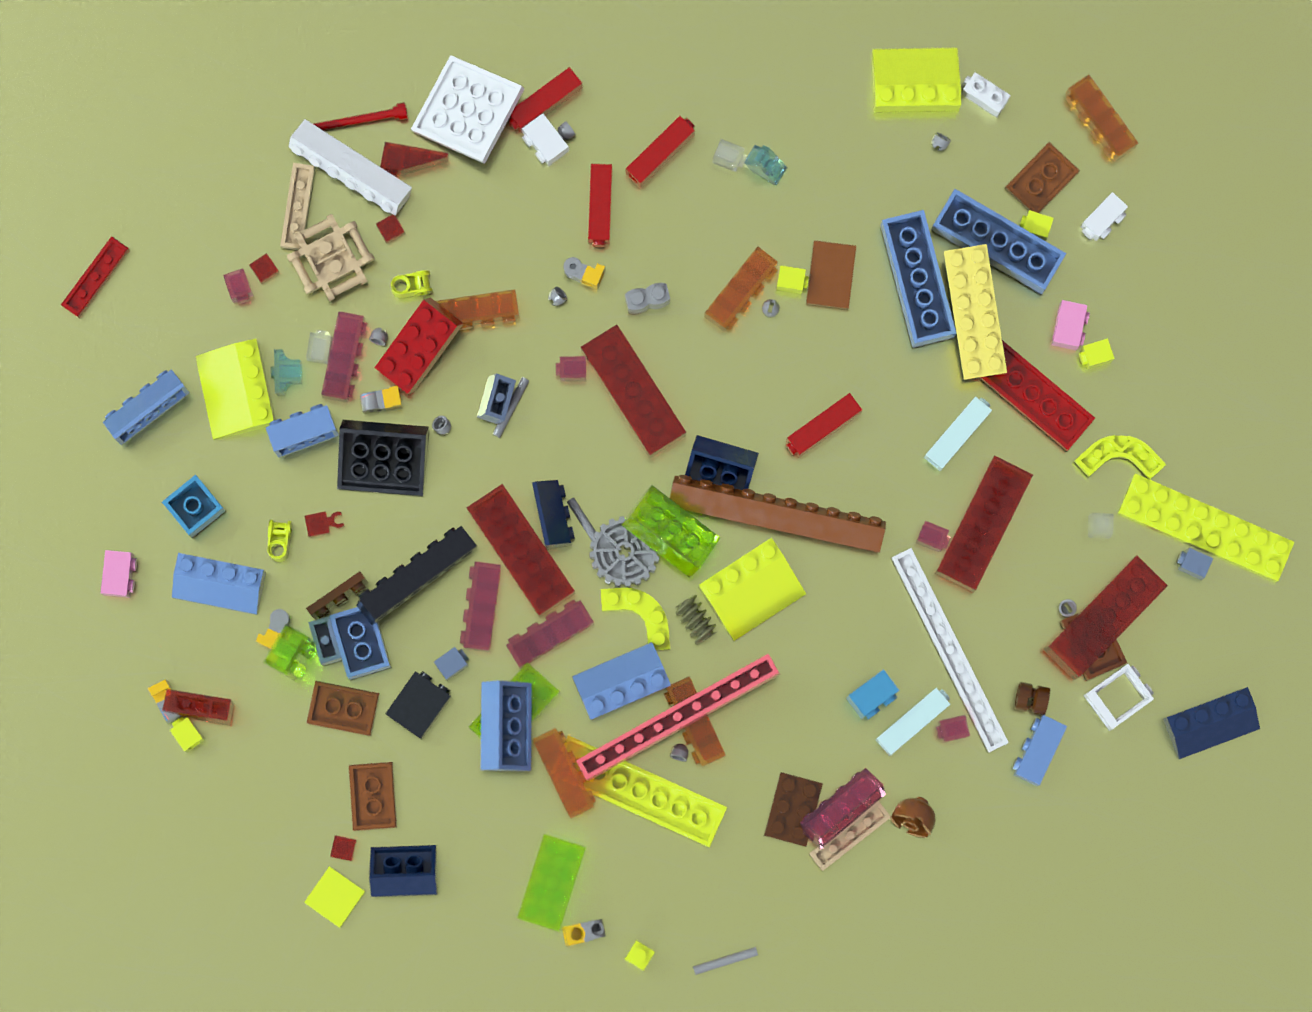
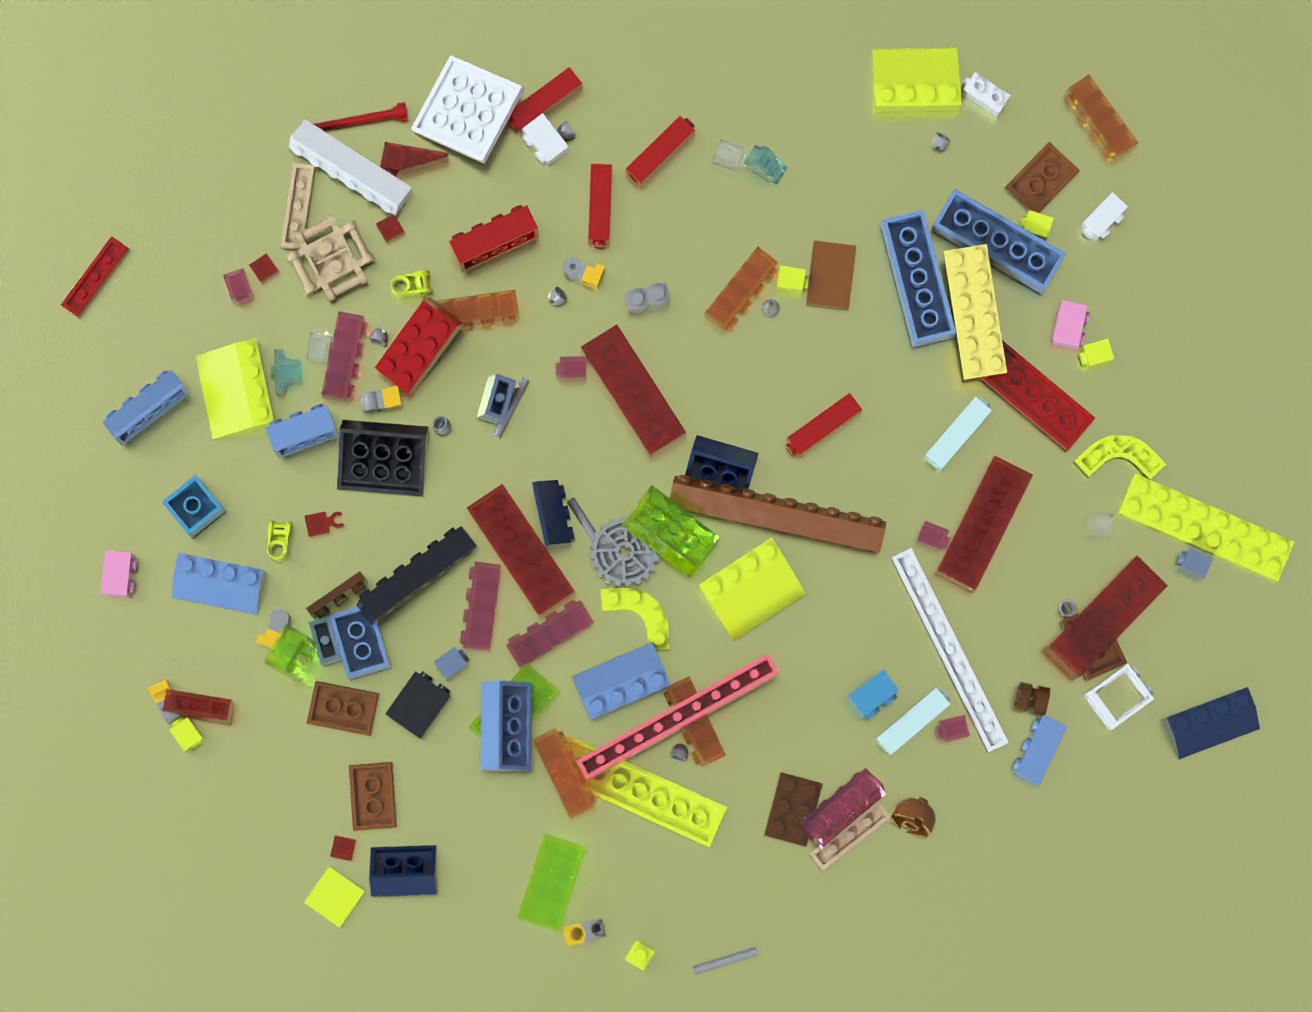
olive piece [675,595,718,644] -> none
none -> red brick [449,205,539,272]

